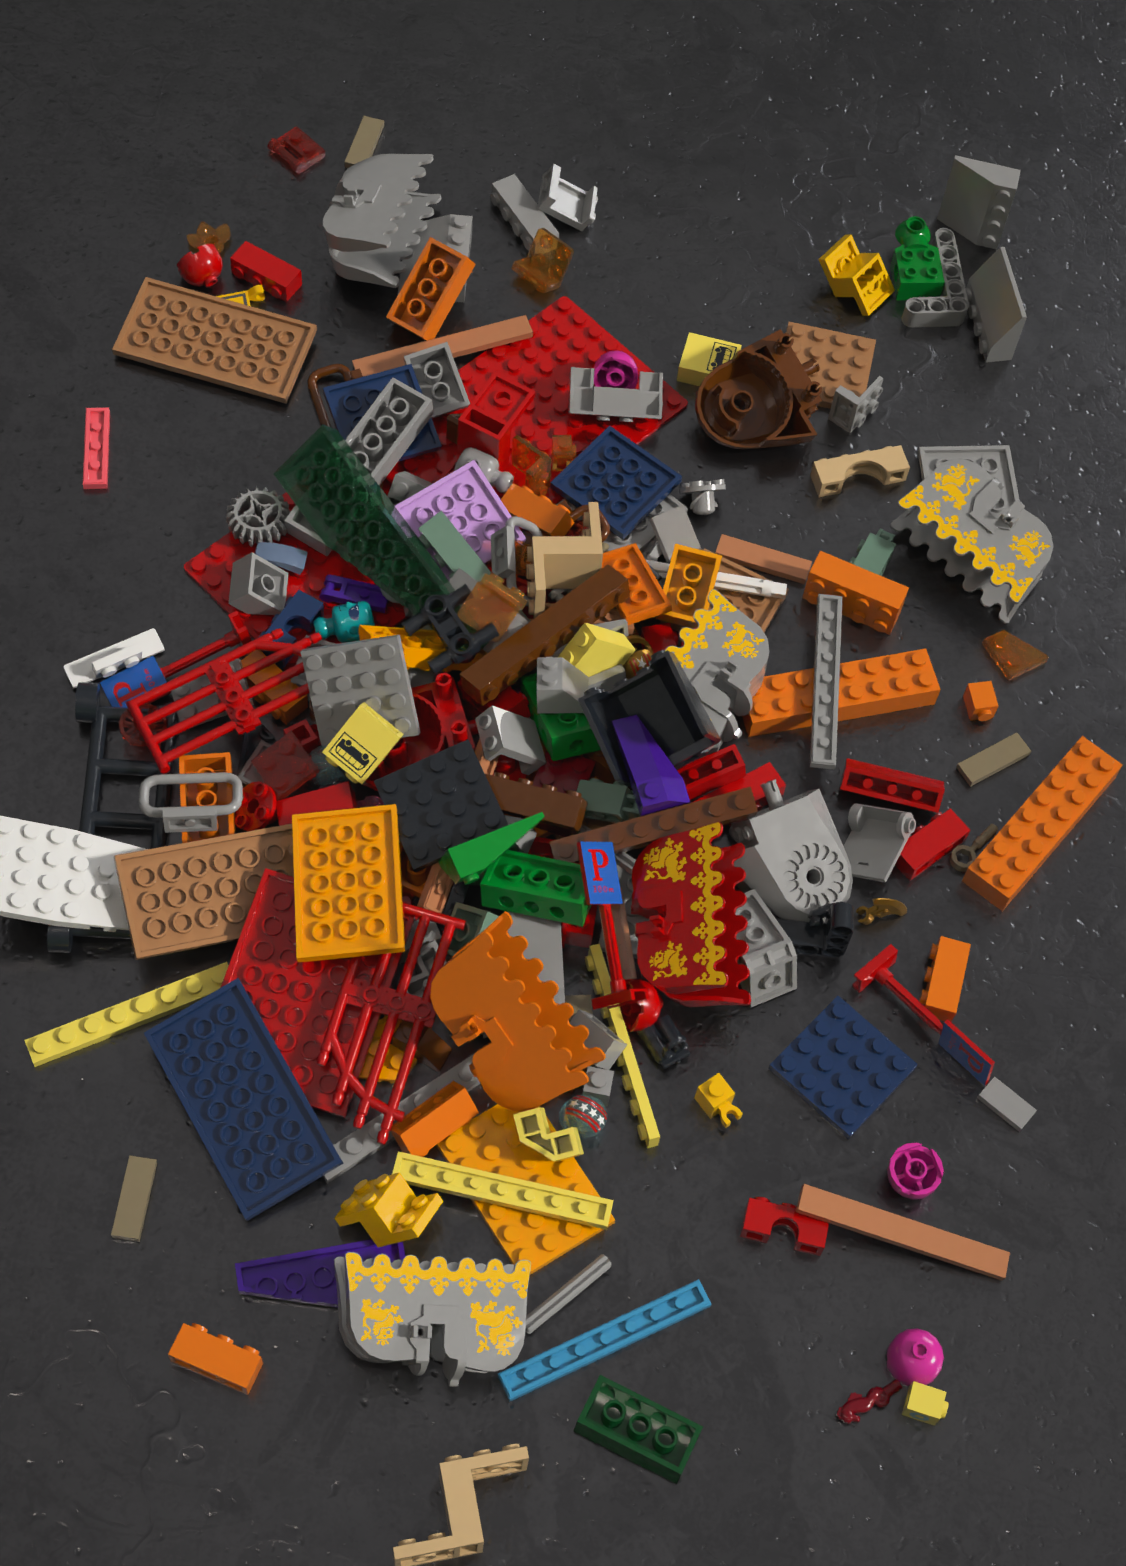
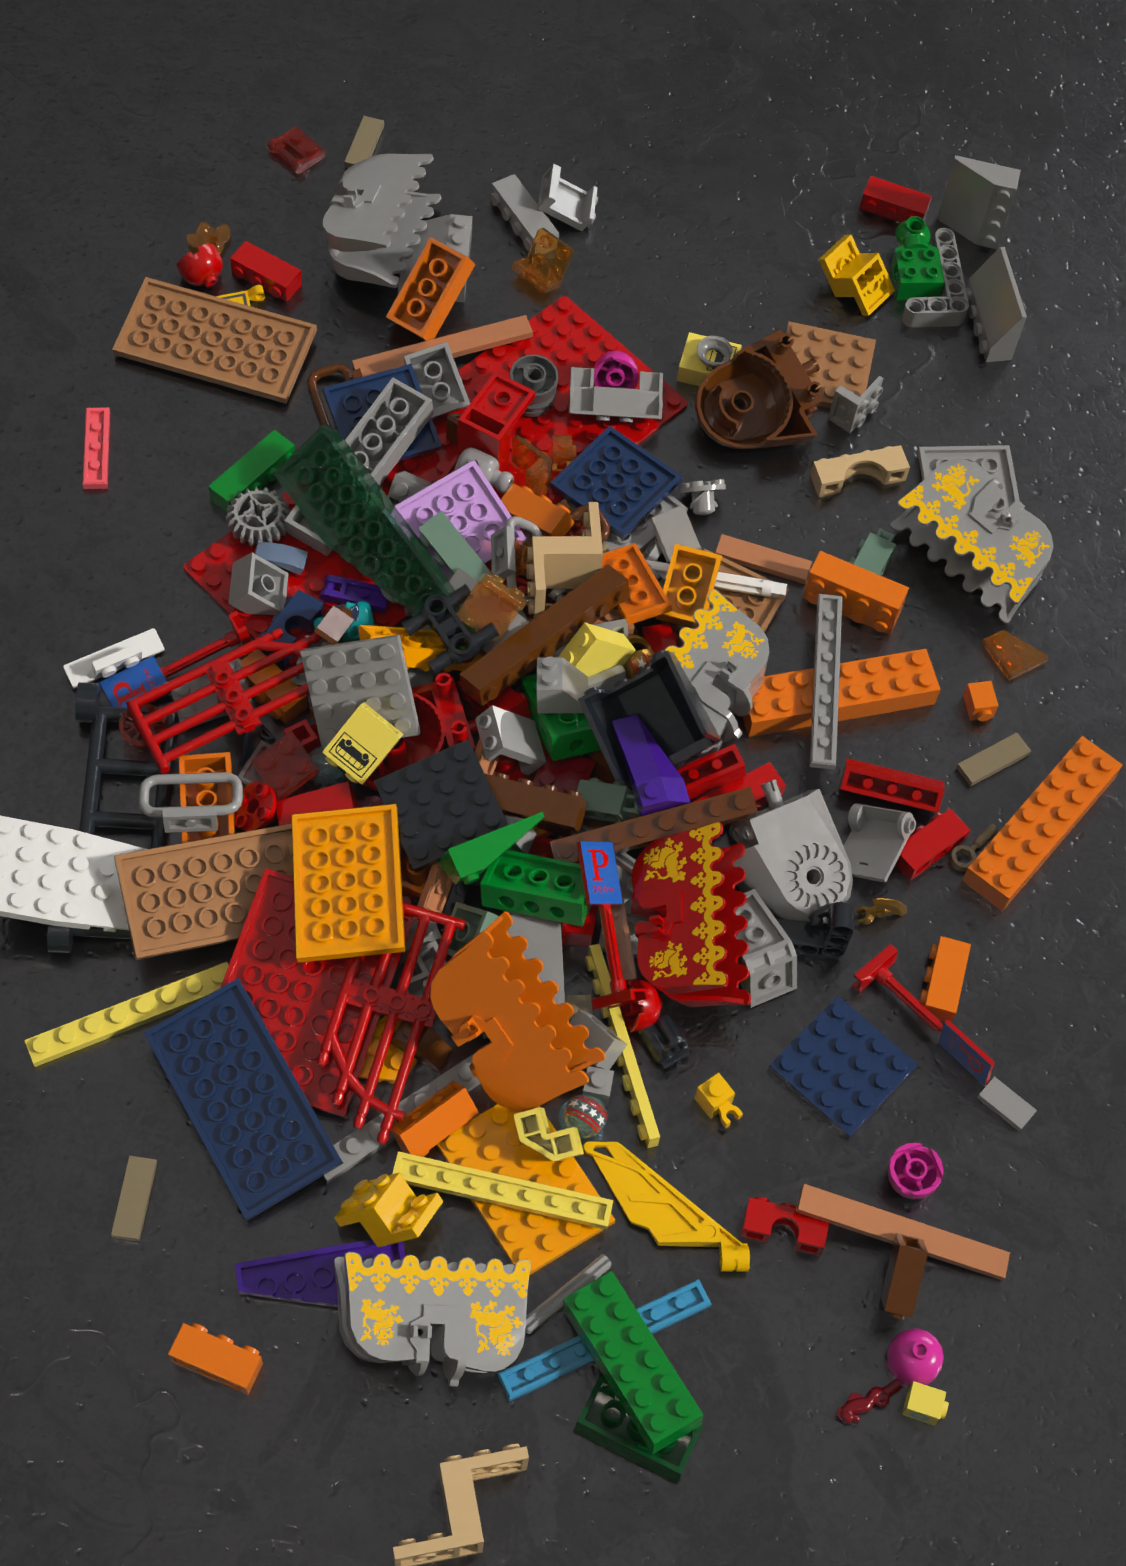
none -> green brick [208,430,296,513]
none -> slope [314,604,356,645]
none -> dark grey wheel [508,354,559,417]
none -> green brick [563,1271,703,1455]
none -> yellow wing [583,1142,750,1272]
none -> light grey piece [697,336,733,368]
none -> red brick [859,176,932,222]
none -> reddish brown brick [881,1233,928,1319]

